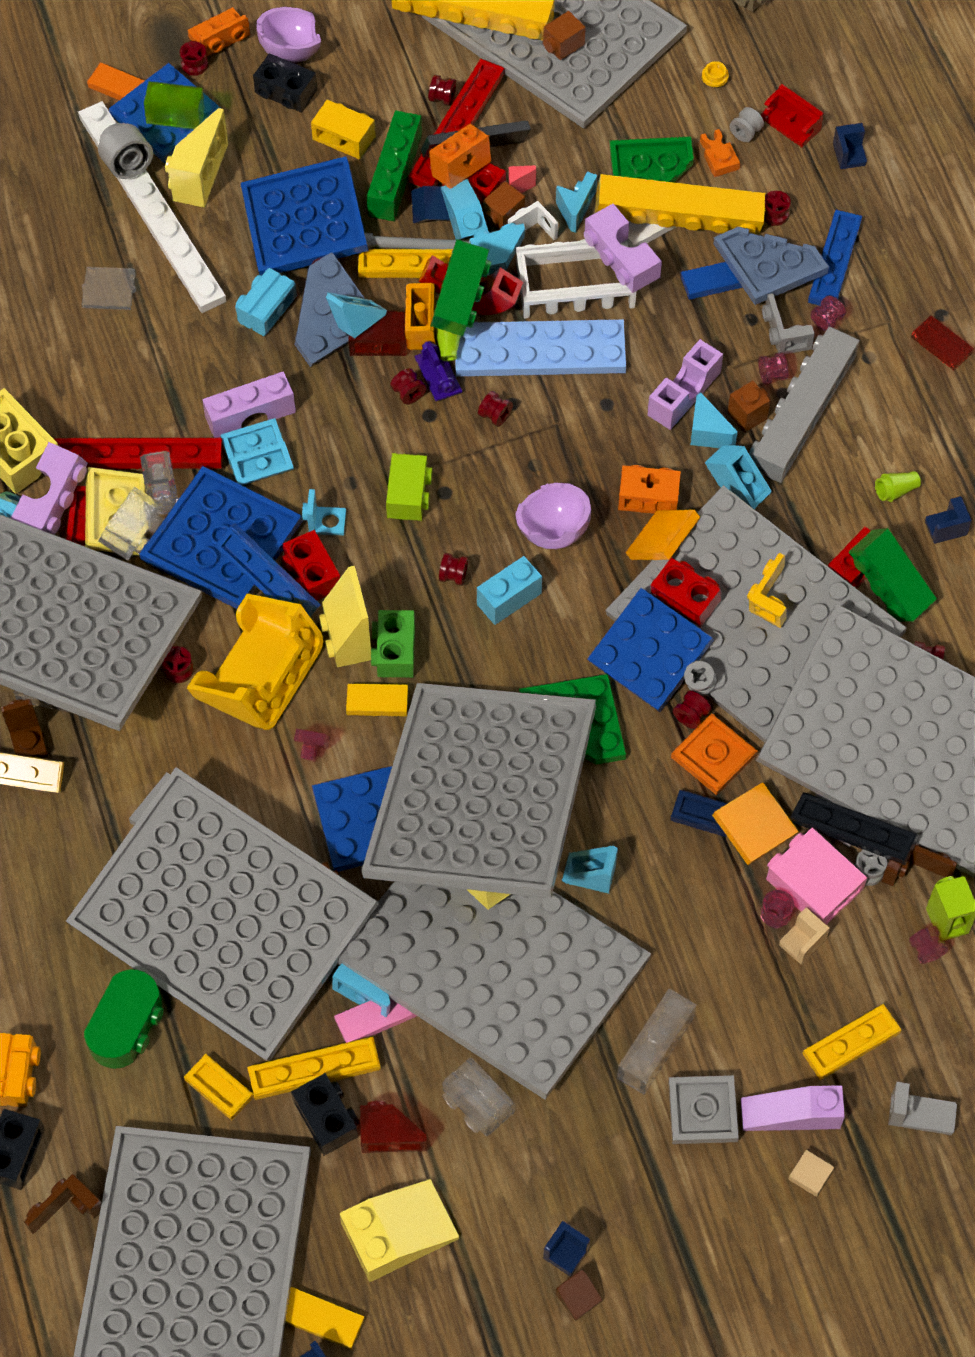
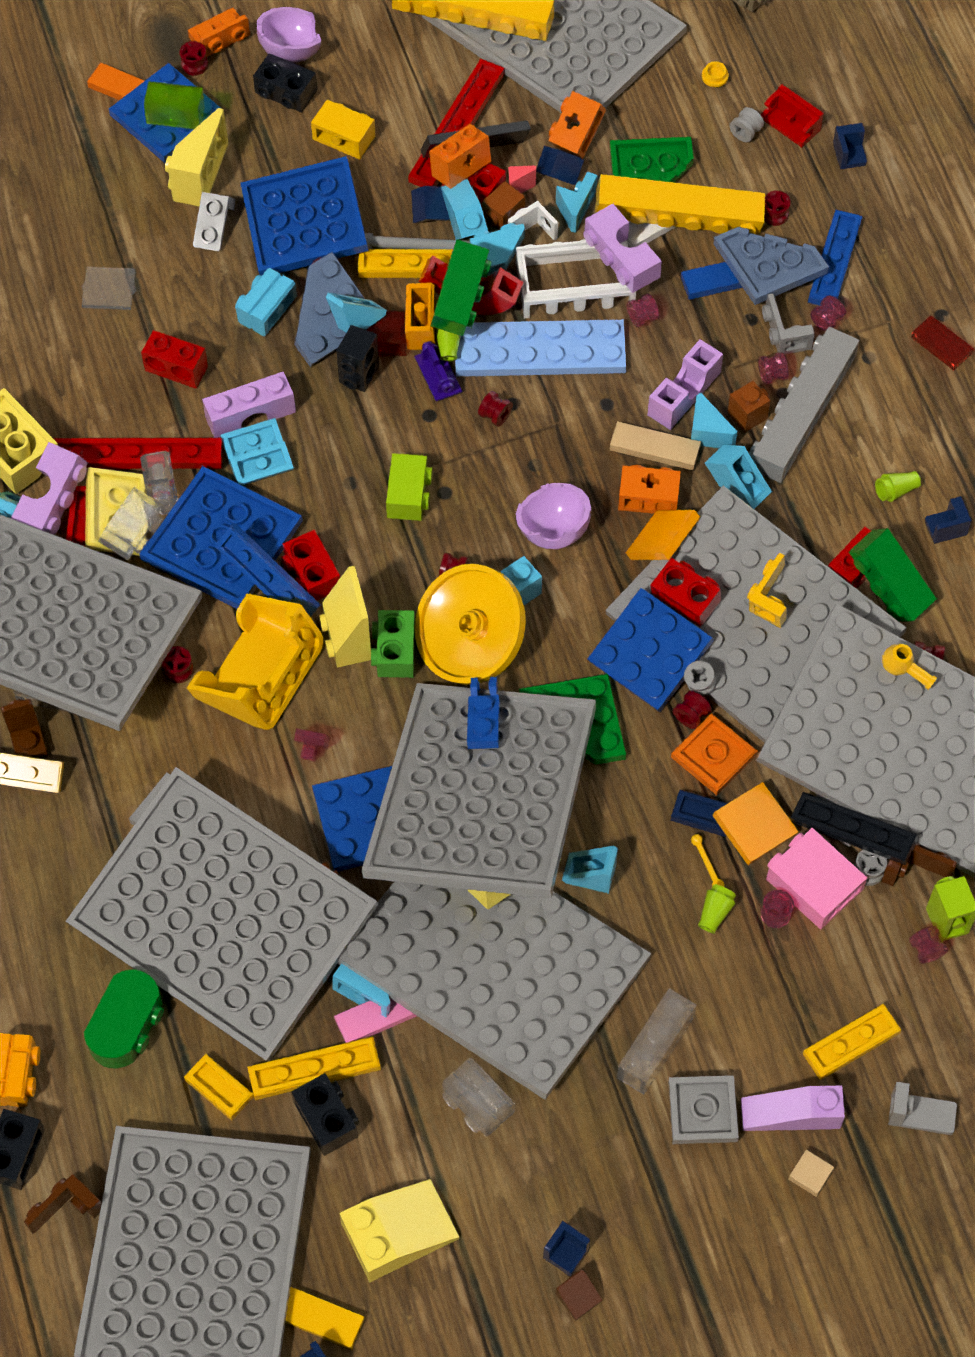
white plate [78,101,226,313] -> none
light grey piece [98,123,153,179] -> none
medium azure bracket [302,489,346,535] -> none
yellow tile [346,684,408,716] -> none
clear red slope [360,1101,427,1153] -> none
green brick [367,110,422,222] -> none
dark red wheel [390,368,426,405] -> none
dark red wheel [428,74,457,106] -> none
dark orange brick [543,11,586,60] -> none
orange plate [700,129,740,177] -> none
tan panel [779,908,830,965] -> none
none -> red brick [141,330,208,389]
none -> bracket [193,192,236,252]
none -> black brick [336,325,379,392]
none -> yellow dish [415,564,526,685]
none -> blue hinge [467,677,500,749]
none -> dark blue panel [536,145,584,185]
none -> orange brick [548,91,606,159]
none -> tan tile [610,421,701,470]
none -> clear pink wheel [626,293,659,327]
none -> yellow hinge [691,834,725,887]
none -> lime cone [698,884,736,934]
none -> yellow bar [882,644,937,690]

